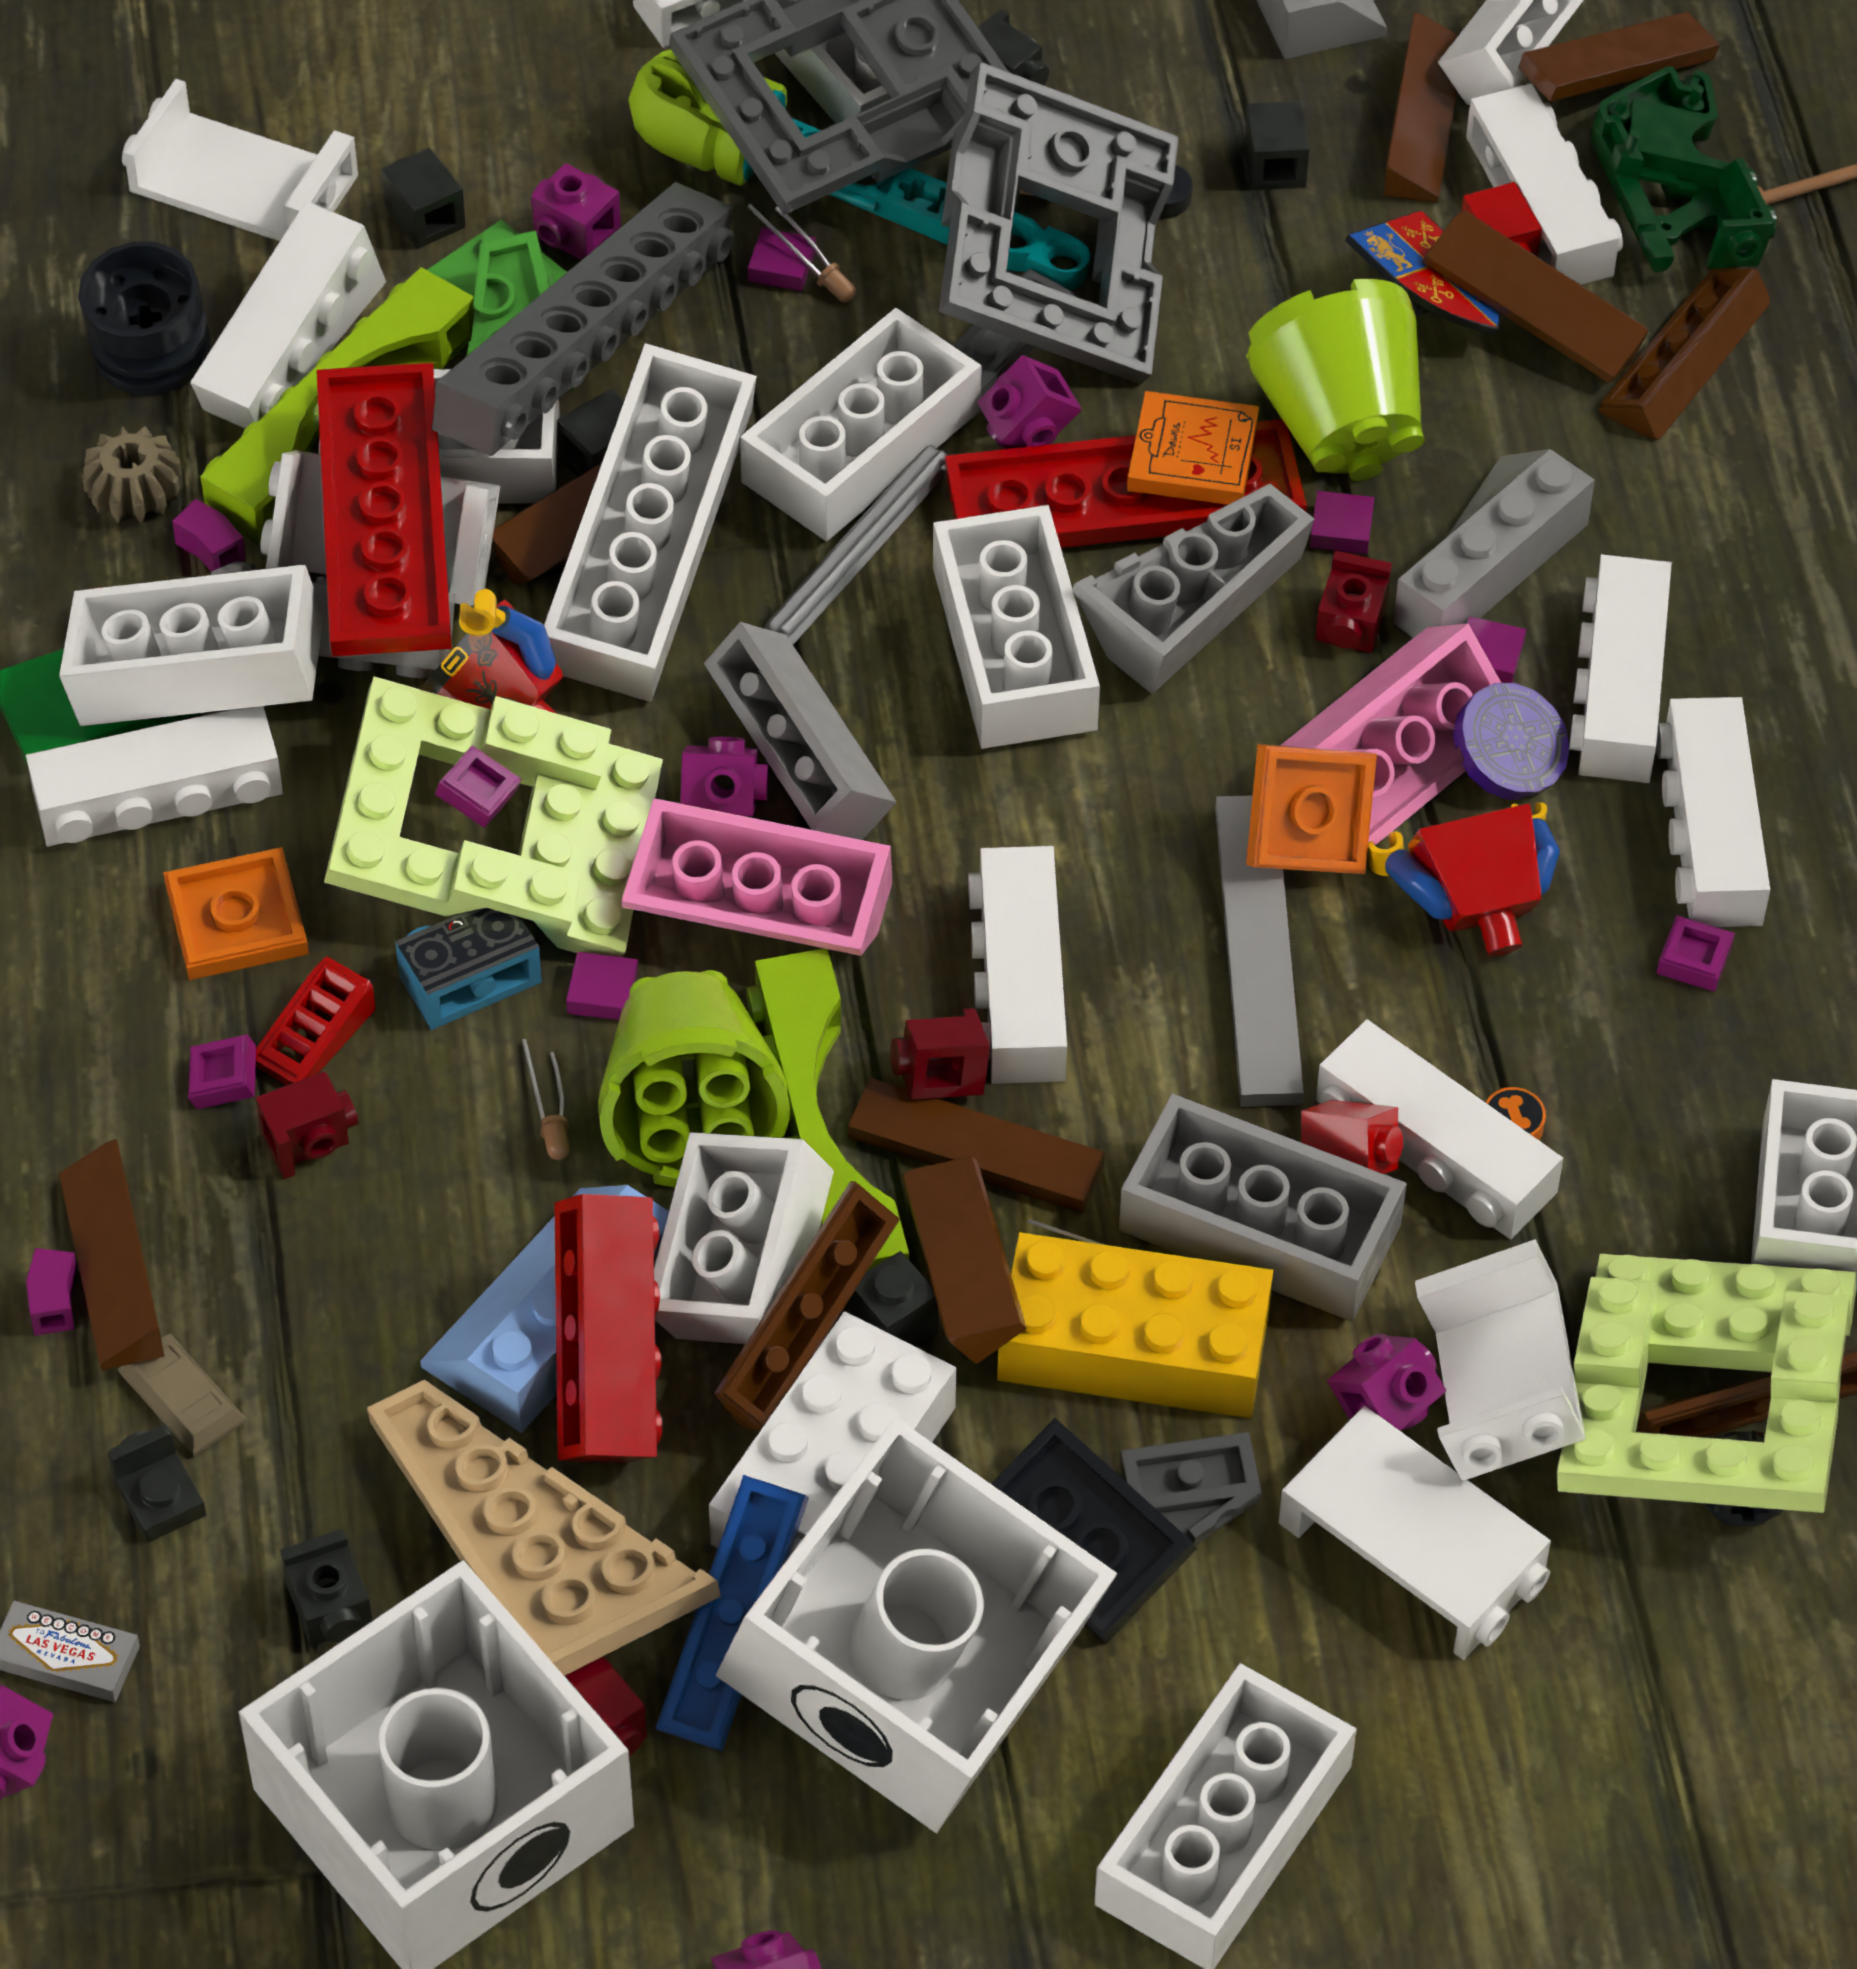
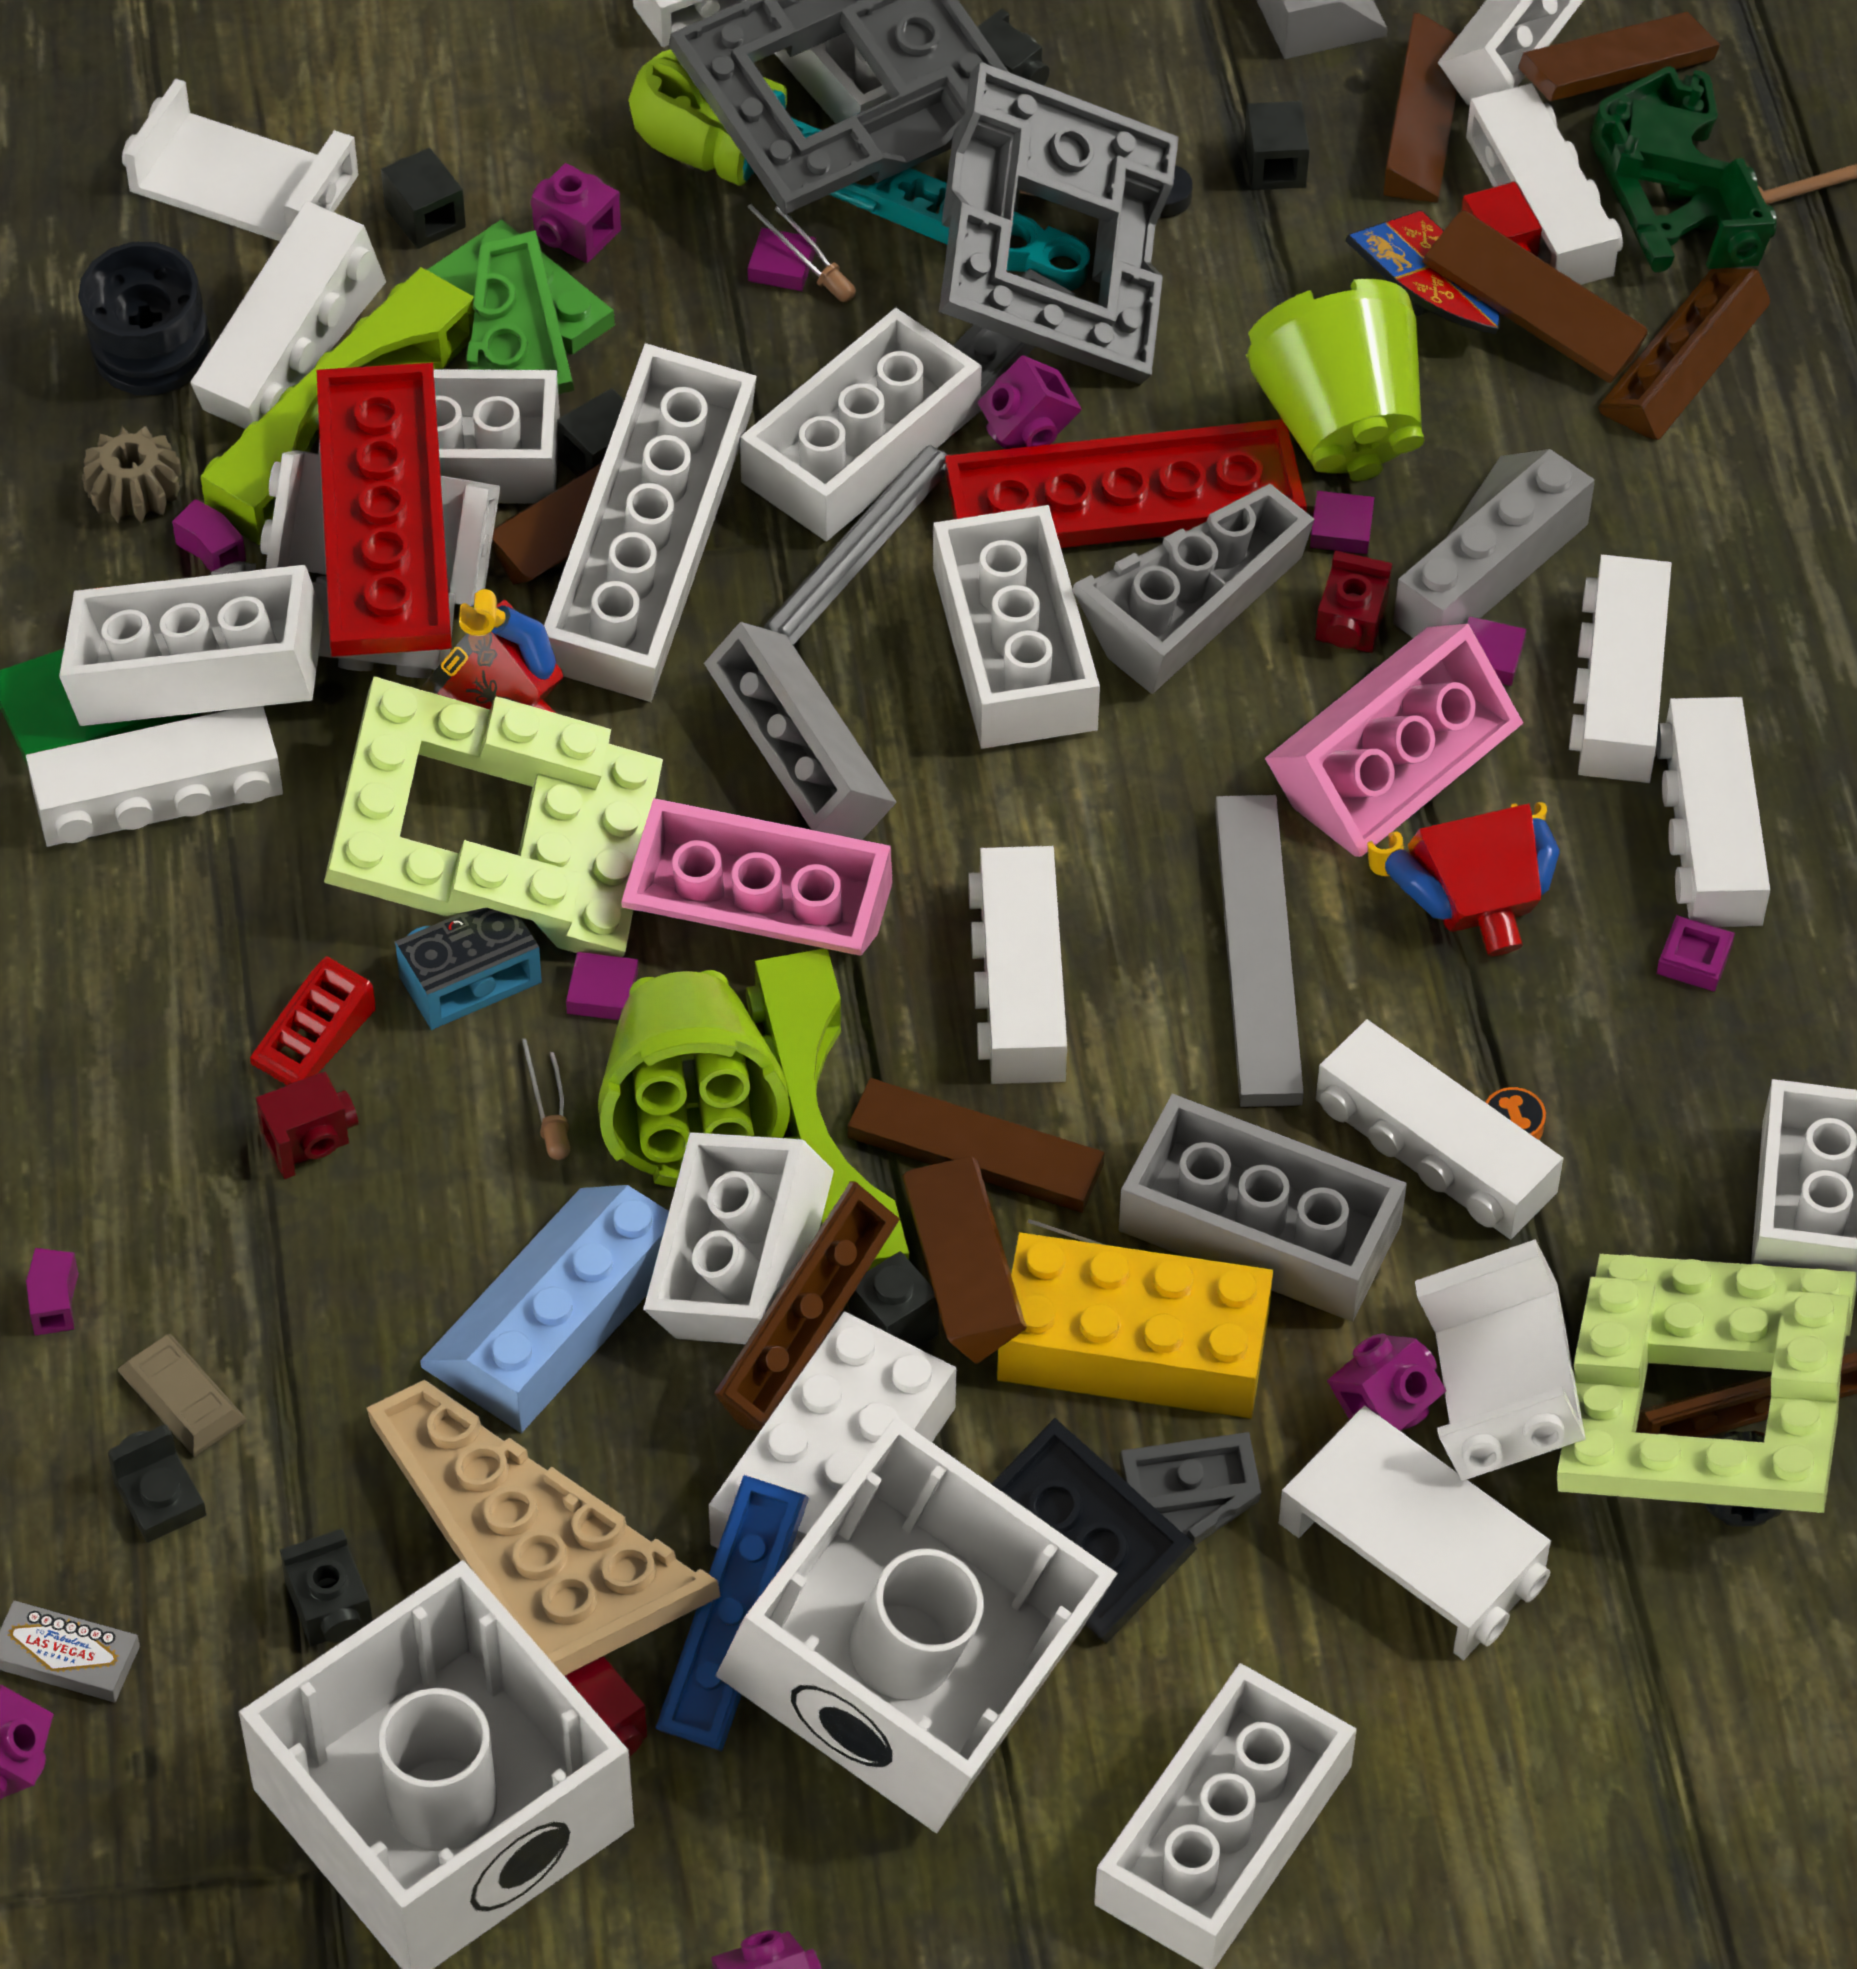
reddish brown slope [59,1139,165,1370] -> none
orange tile [163,847,309,980] -> none
magenta tile [188,1034,256,1109] -> none
dark grey brick [432,182,734,456] -> none
magenta tile [435,745,522,828] -> none
red brick [554,1194,662,1463] -> none
magenta brick [680,737,769,816] -> none
dark red brick [890,1008,990,1100] -> none
orange tile [1127,391,1259,505] -> none
orange tile [1246,744,1377,874] -> none
red brick [1301,1100,1403,1174] -> none
tile [1453,683,1570,800] -> none

